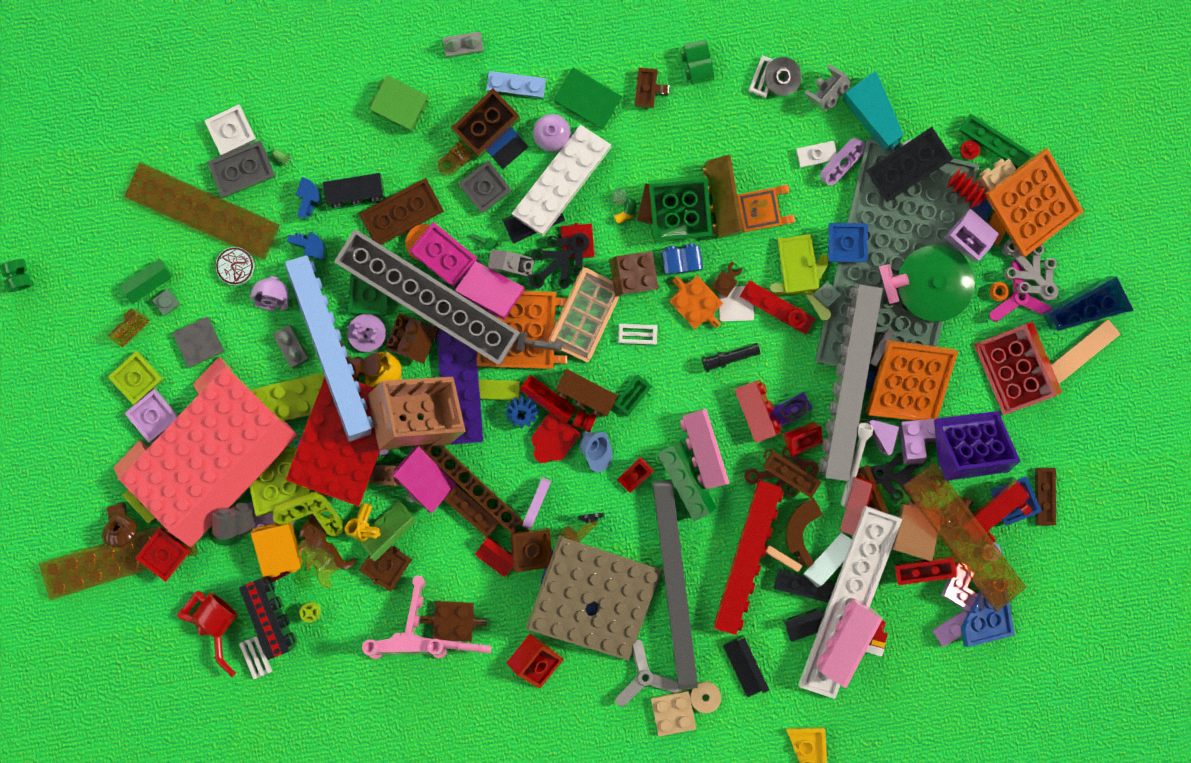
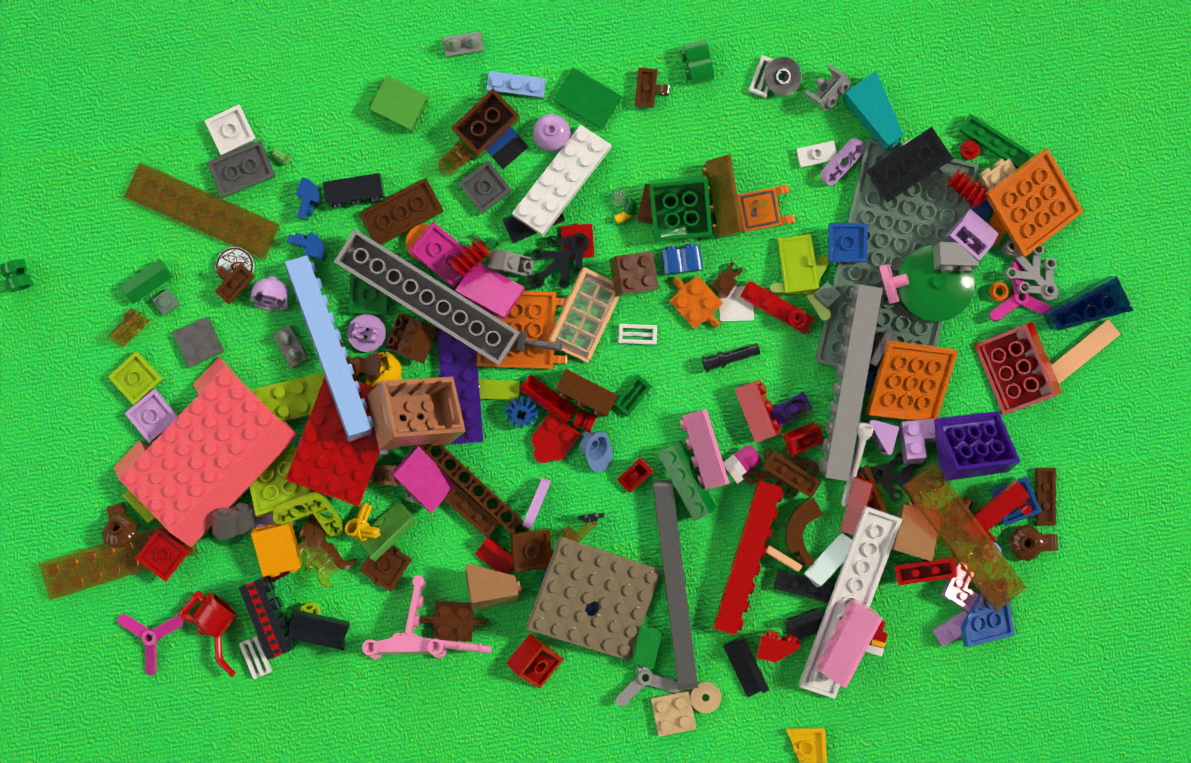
none -> dark pink piece [118,614,183,675]
none -> reddish brown plate [214,263,256,305]
none -> black panel [288,609,350,650]
none -> red piece [447,236,491,277]
none -> medium nougat slope [465,564,521,610]
none -> green slope [631,626,662,669]
none -> leg [723,445,761,484]
none -> red slope [757,629,801,663]
none -> light grey slope [933,242,978,274]
none -> reddish brown animal [1009,525,1058,561]

